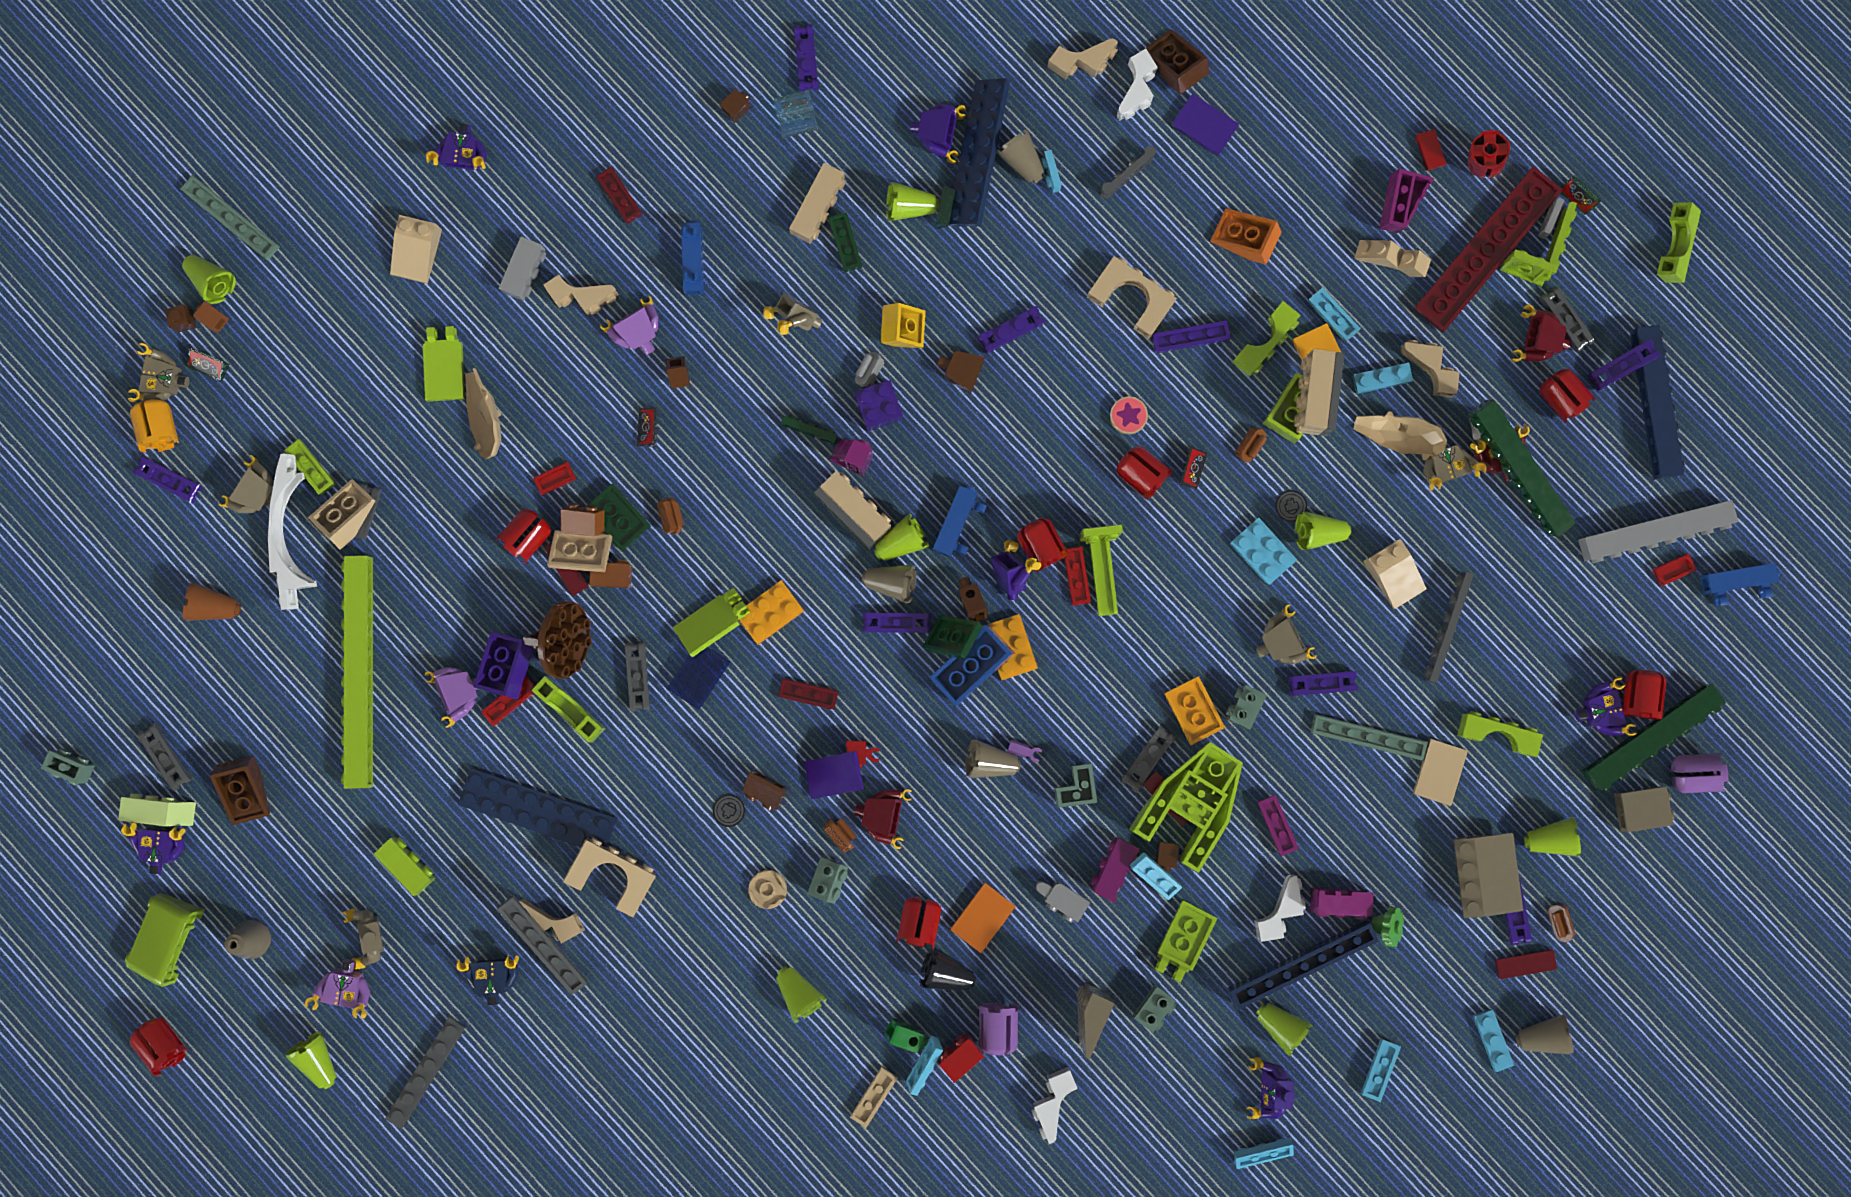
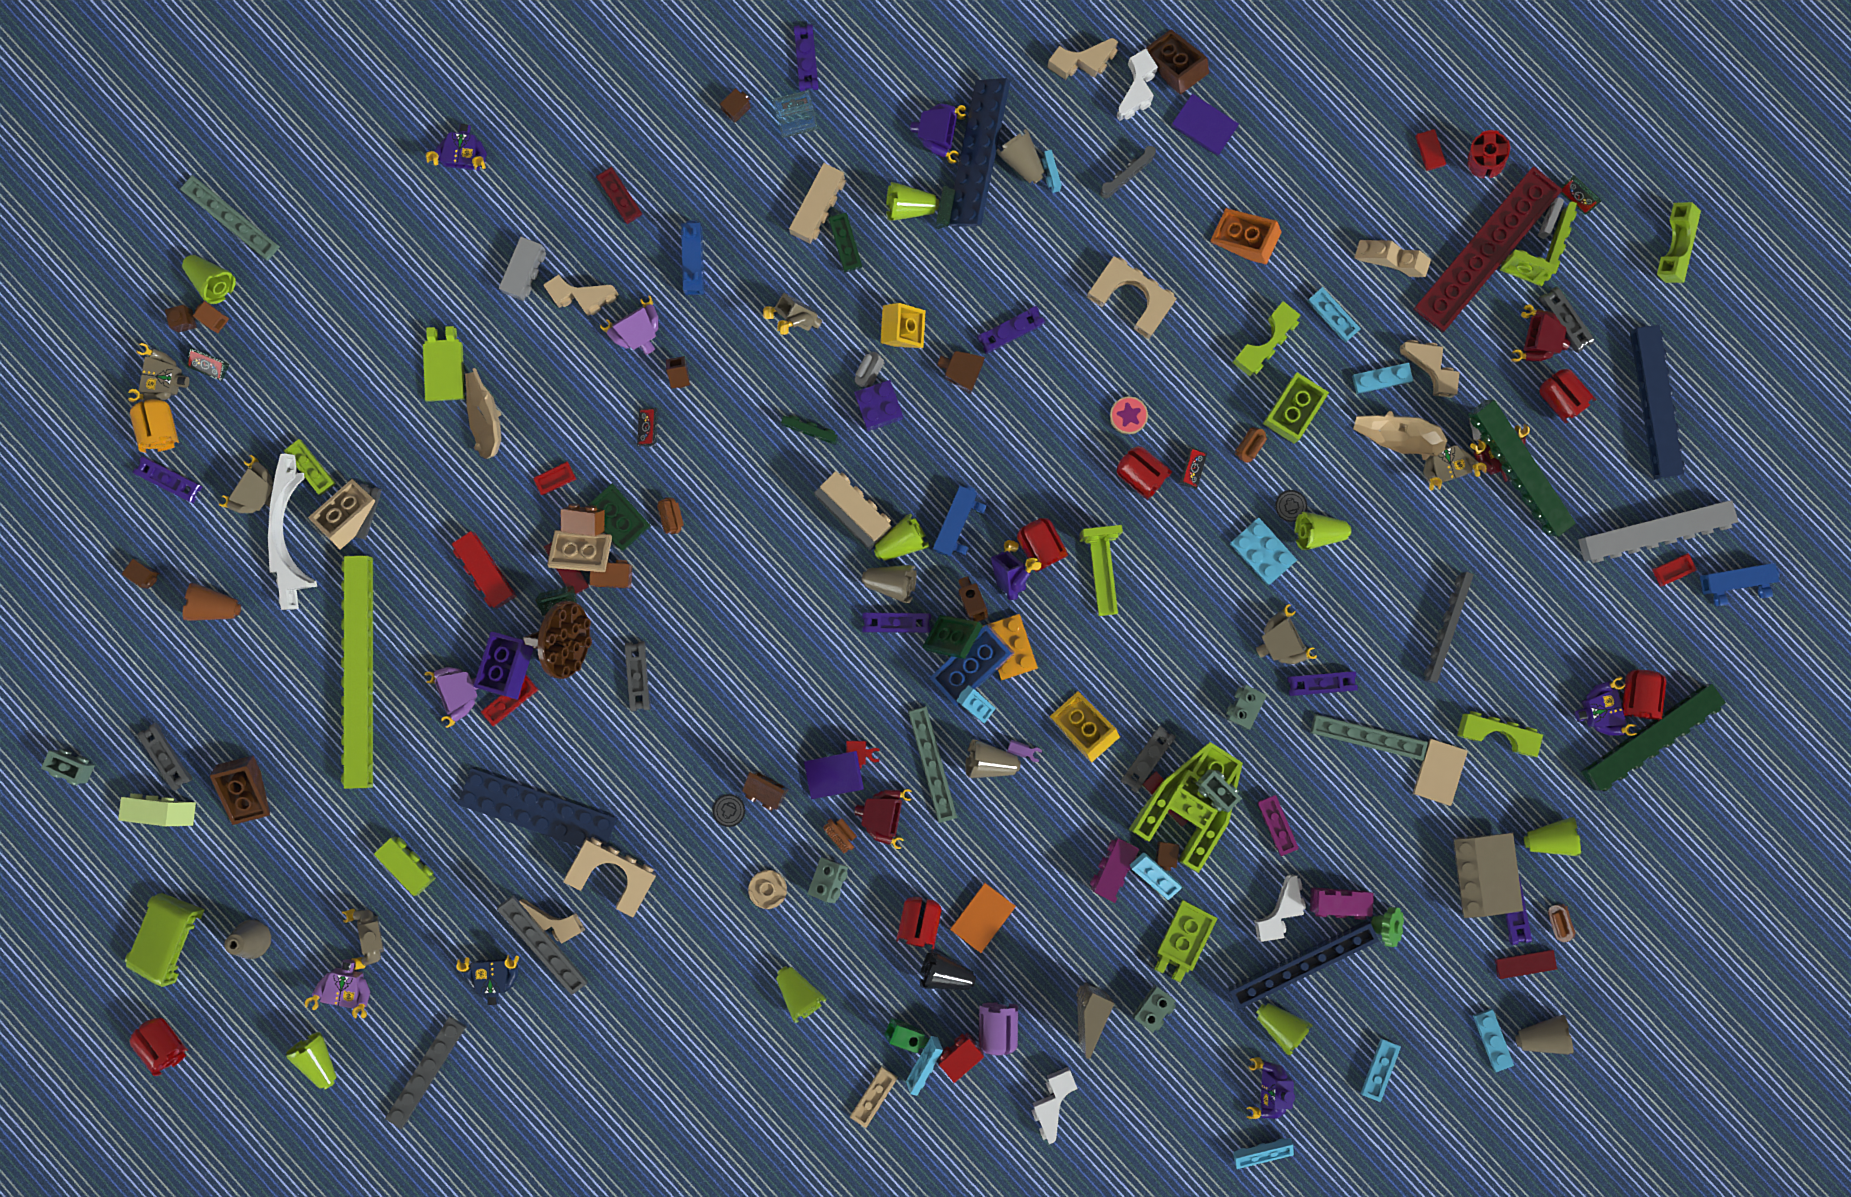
dark purple torso [121,823,186,874] -> none
tan slope [390,215,442,284] -> none
red cylinder [495,509,551,564] -> none
lime arch [531,676,606,743] -> none
clear blue plate [667,647,731,710] -> none
lime tile [673,588,750,657] -> none
light orange plate [740,580,804,645] -> none
dark red tile [778,678,839,710] -> none
magenta wedge [829,439,873,477] -> none
light grey hinge [1035,881,1090,923] -> none
sand green brick [1054,763,1097,808] -> none
red tile [1064,546,1091,606] -> none
dark purple plate [1152,320,1231,354] -> none
light orange plate [1164,676,1225,745] -> none
light orange tile [1292,323,1342,360] -> none
tan piece [1294,349,1345,436] -> none
tan slope [1363,539,1426,609] -> none
magenta wedge [1379,169,1434,233] -> none
dark purple plate [1588,339,1661,392] -> none
dark tan brick [1614,786,1674,832] -> none
medium lavender cylinder [1671,753,1728,793] -> none
none -> reddish brown brick [122,559,159,589]
none -> red brick [452,531,517,609]
none -> slope [535,586,577,616]
none -> sand green tile [908,706,957,823]
none -> medium azure plate [957,685,996,723]
none -> yellow slope [1050,691,1120,763]
none -> sand green brick [1195,770,1242,812]

